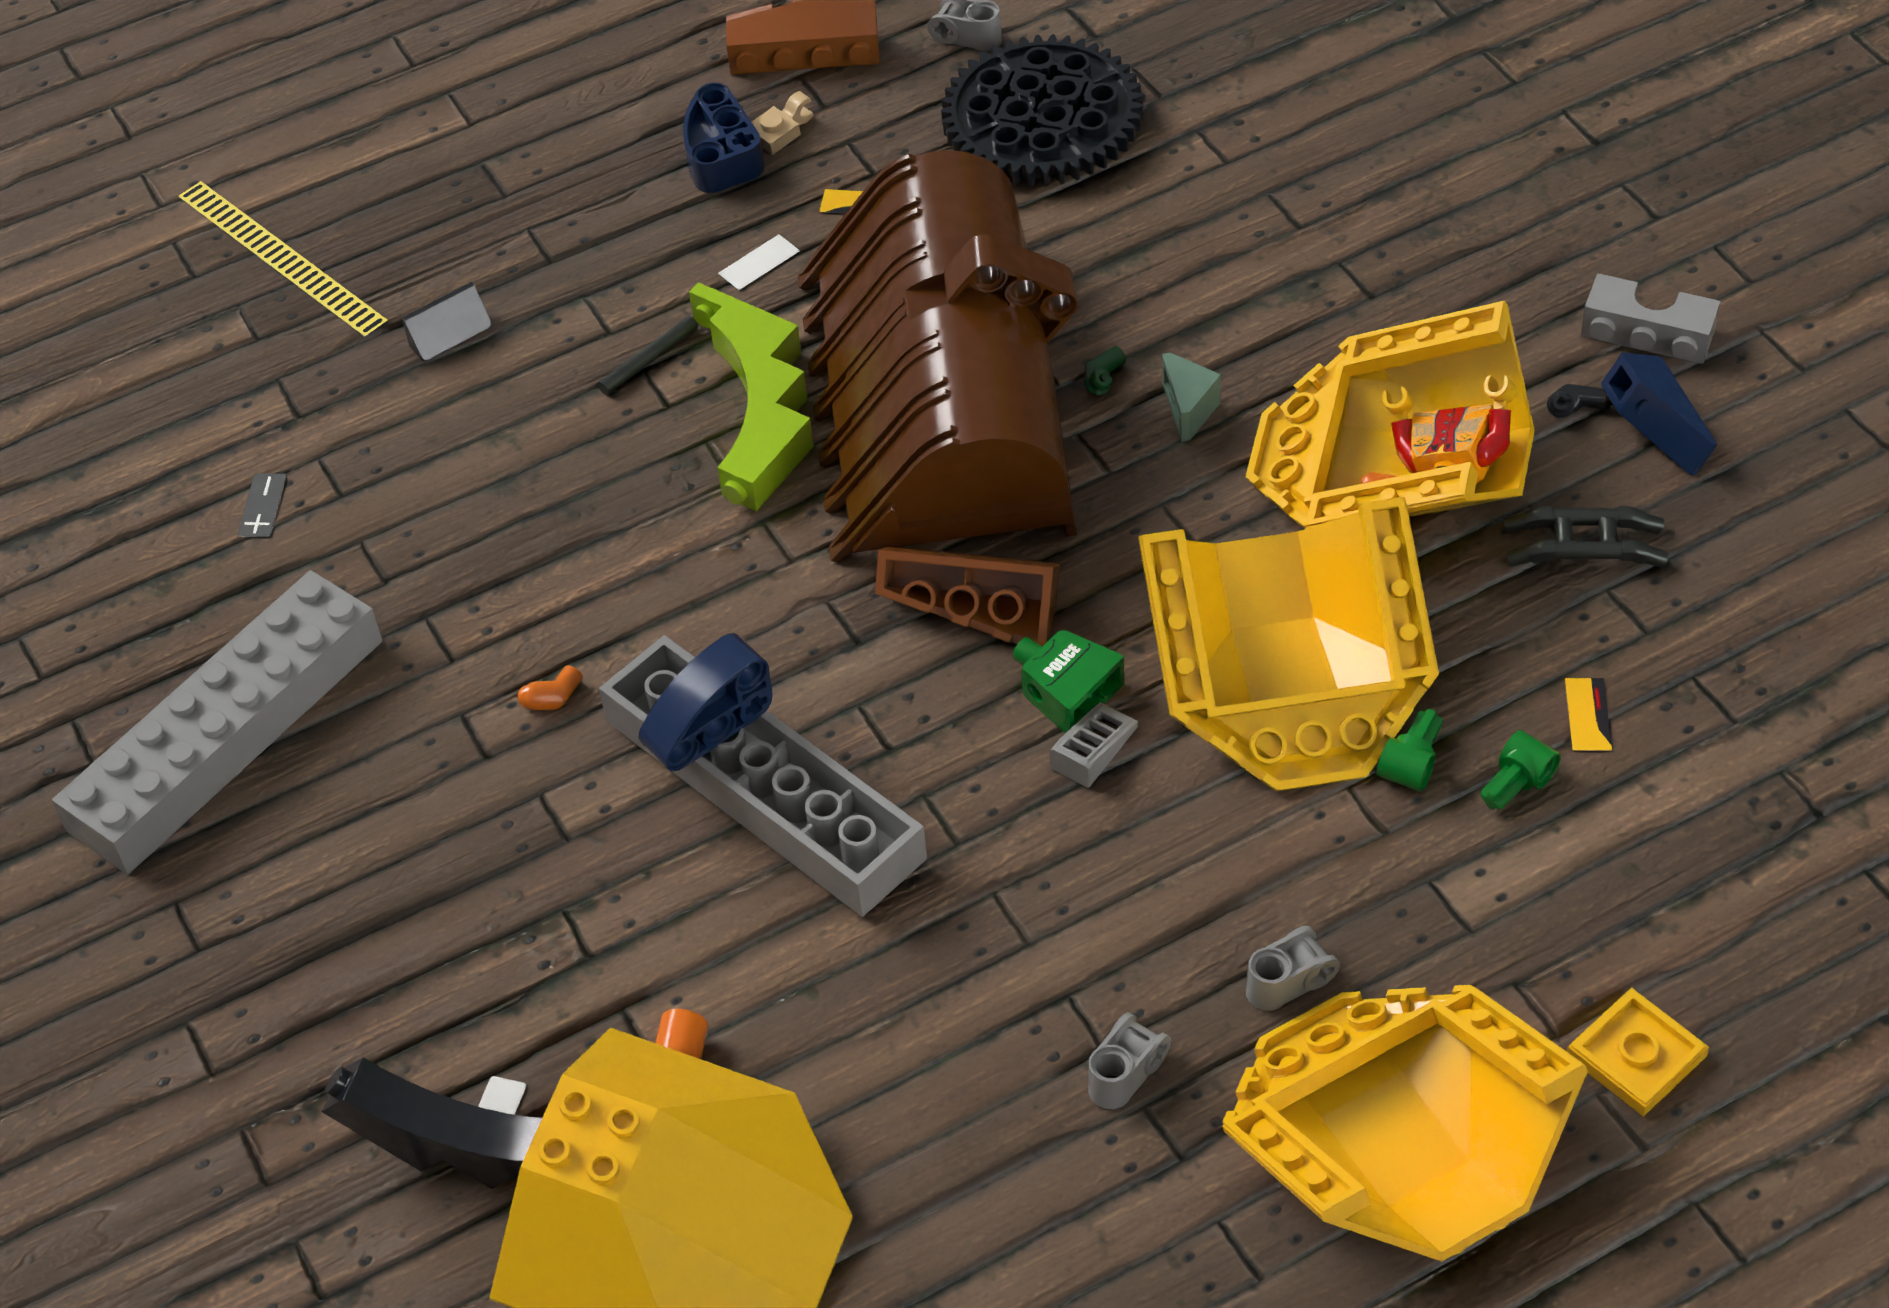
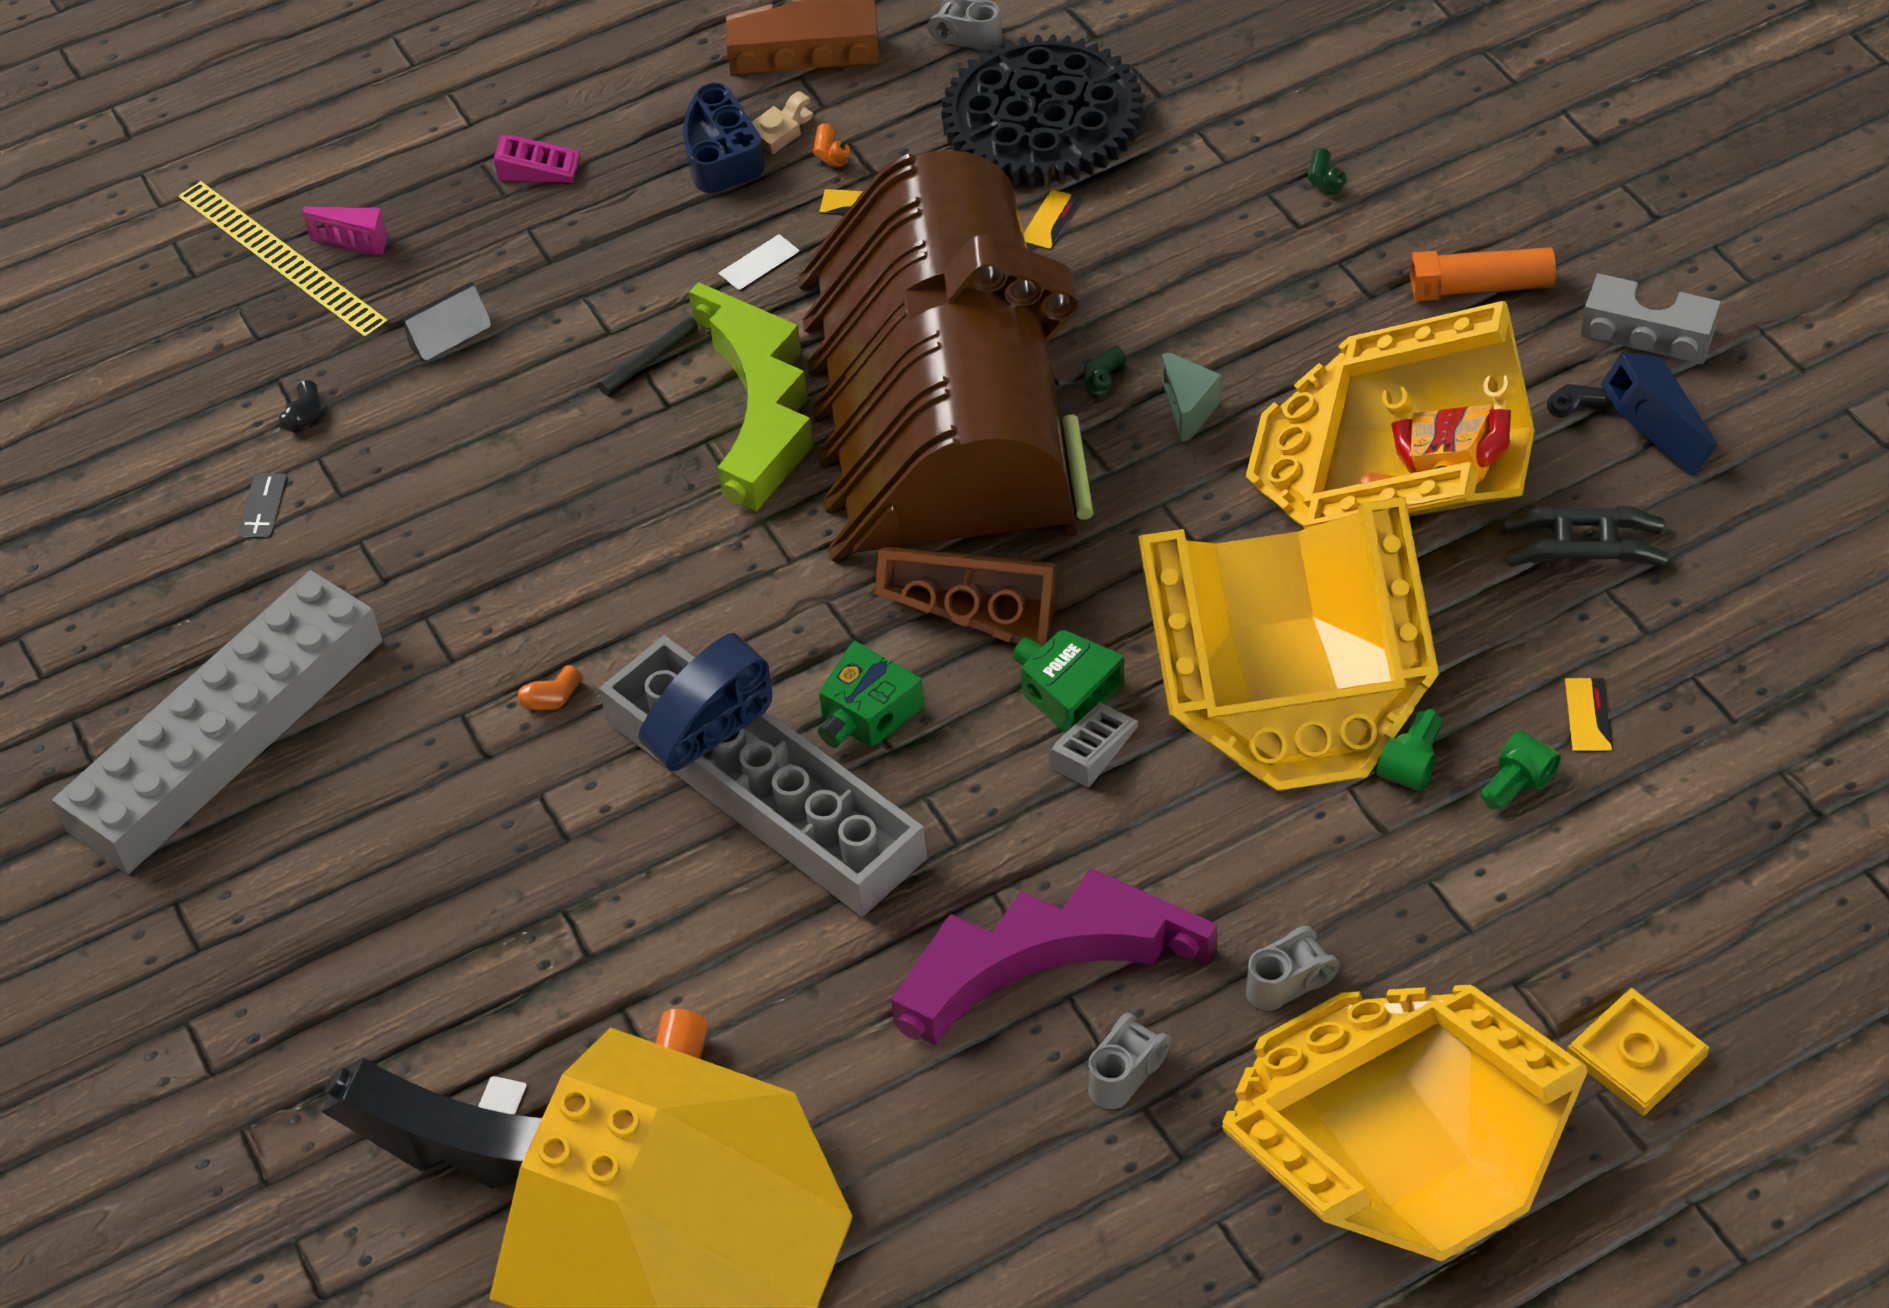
none -> black arm [279,380,321,432]
none -> dark pink slope [302,206,388,255]
none -> dark pink slope [494,134,581,183]
none -> orange arm [813,123,851,168]
none -> green torso [818,640,924,748]
none -> magenta arch [891,868,1217,1046]
none -> yellow sticker [1024,189,1082,249]
none -> yellowish green bar [1062,415,1094,520]
none -> dark green arm [1308,148,1347,195]
none -> orange piece [1410,247,1556,302]

